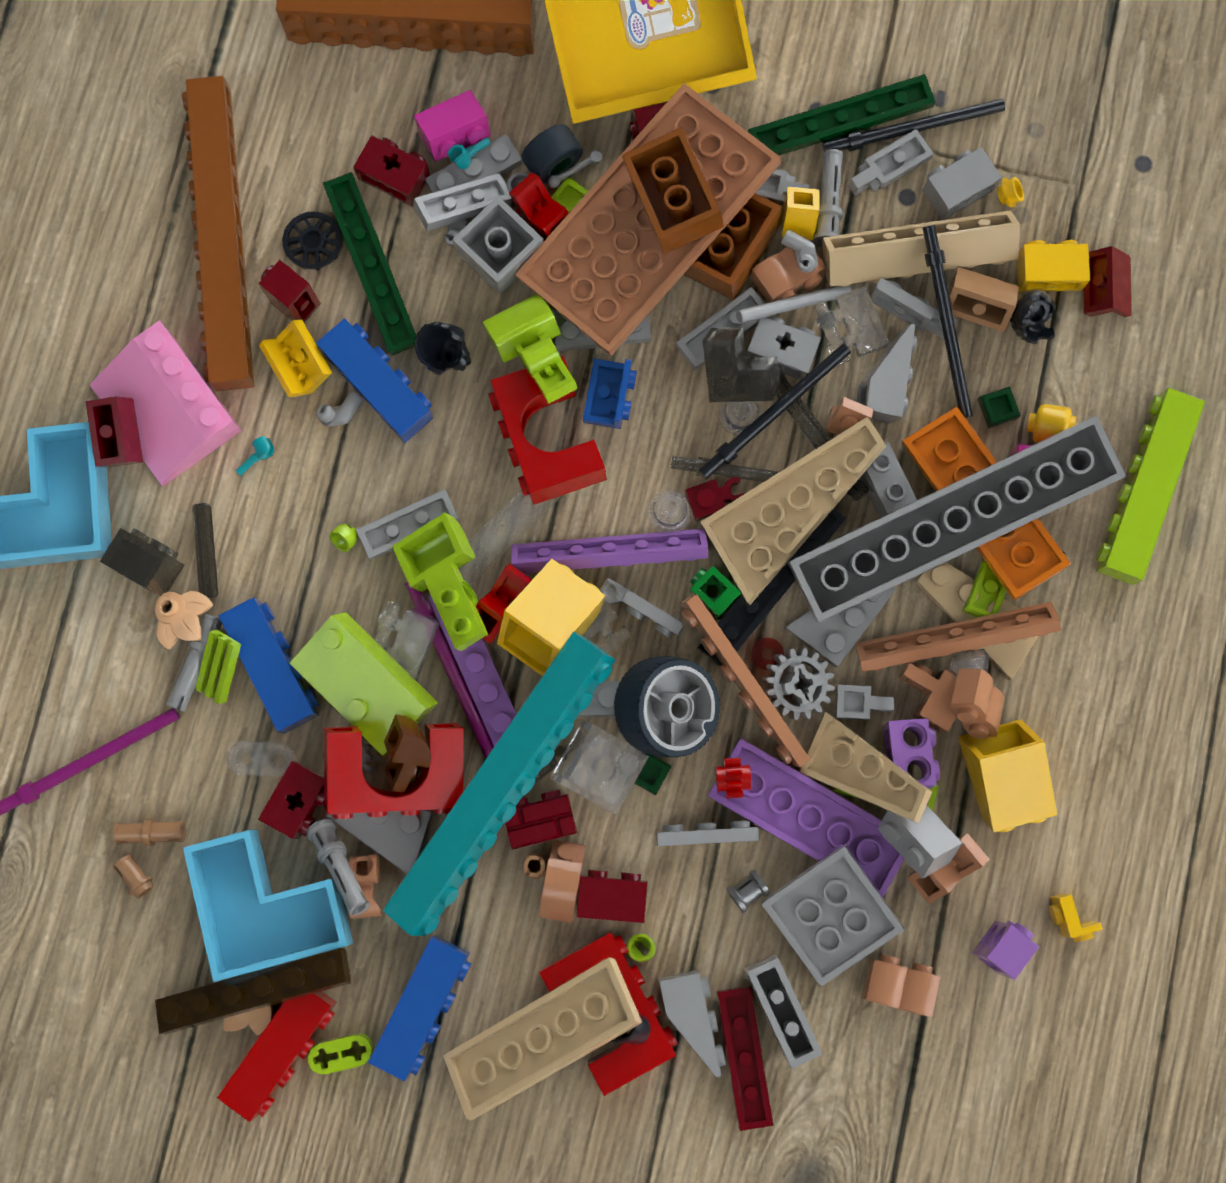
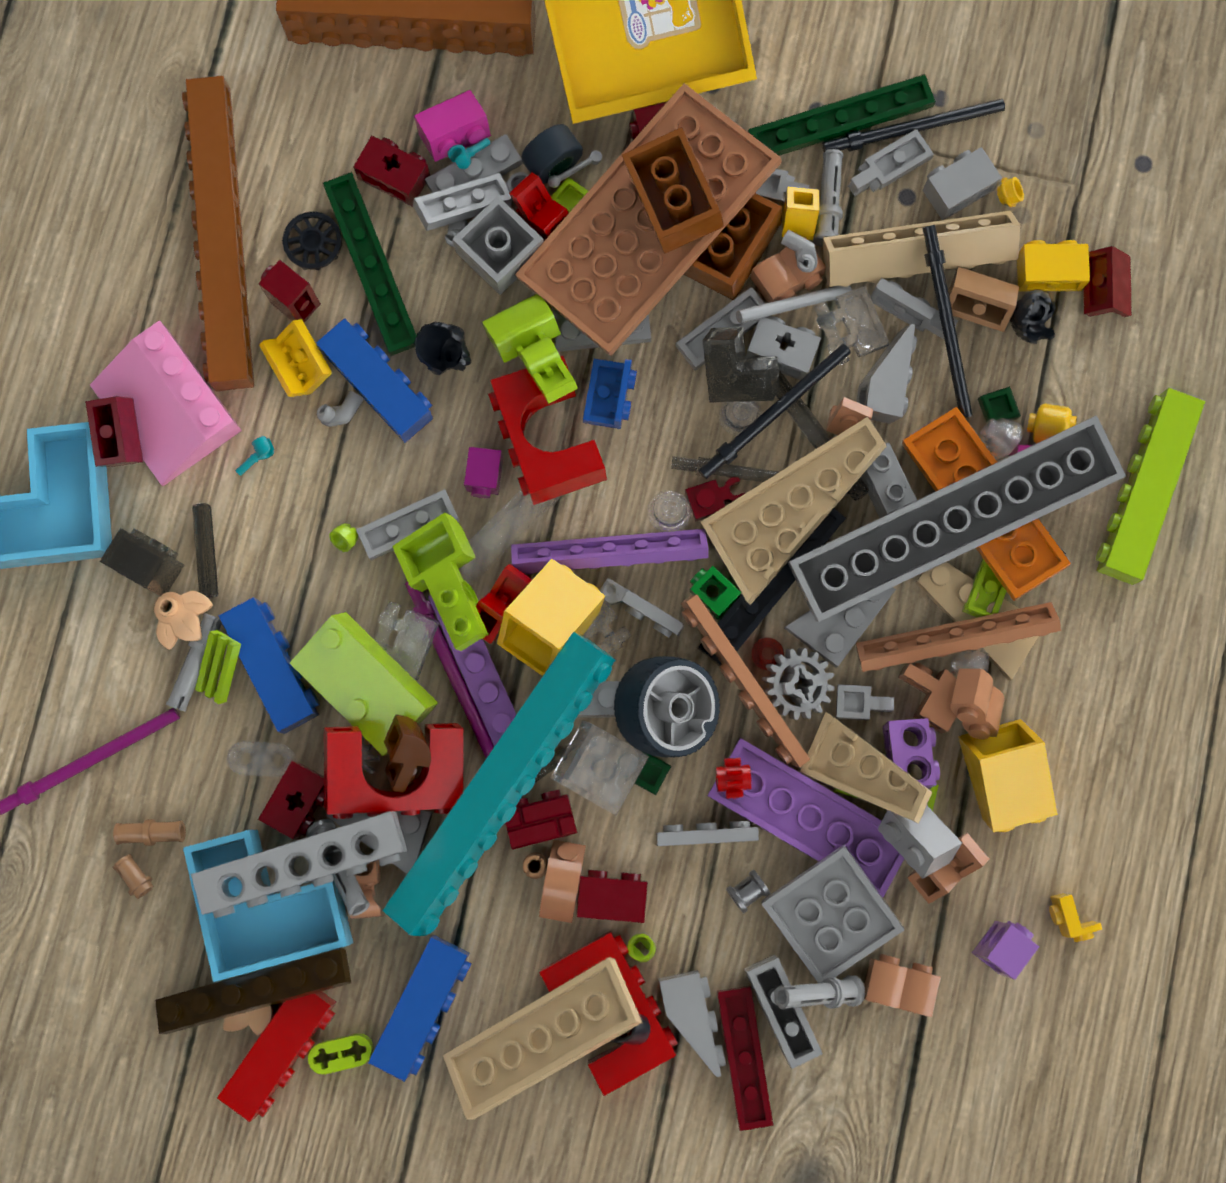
none -> light grey brick [191,811,407,919]
none -> magenta brick [464,447,503,498]
none -> light grey pin [774,975,865,1009]
none -> clear cone [980,418,1023,460]

